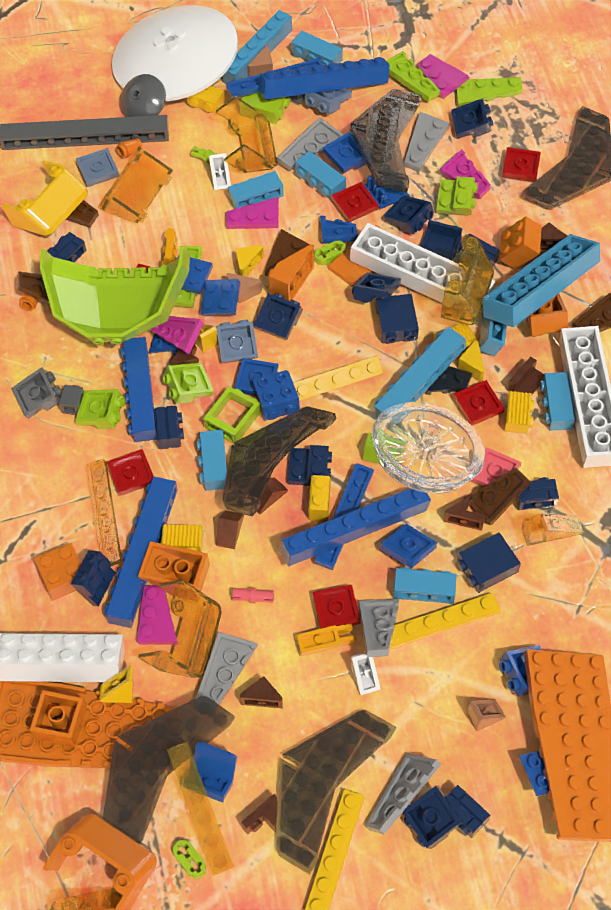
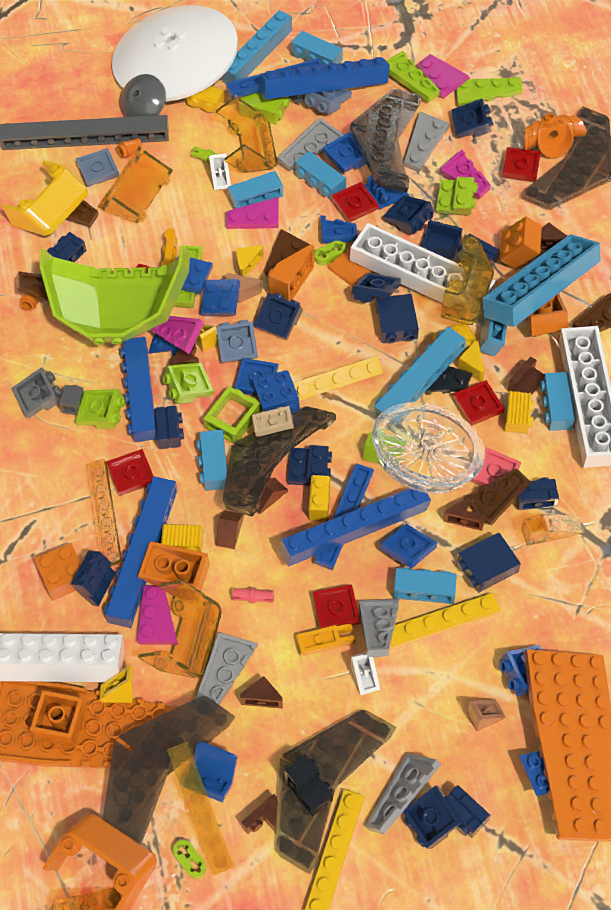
nougat slope [247,46,273,77] -> none
none -> tan bracket [252,406,294,437]
none -> black brick [285,754,334,817]
none -> orange piece [523,113,586,158]

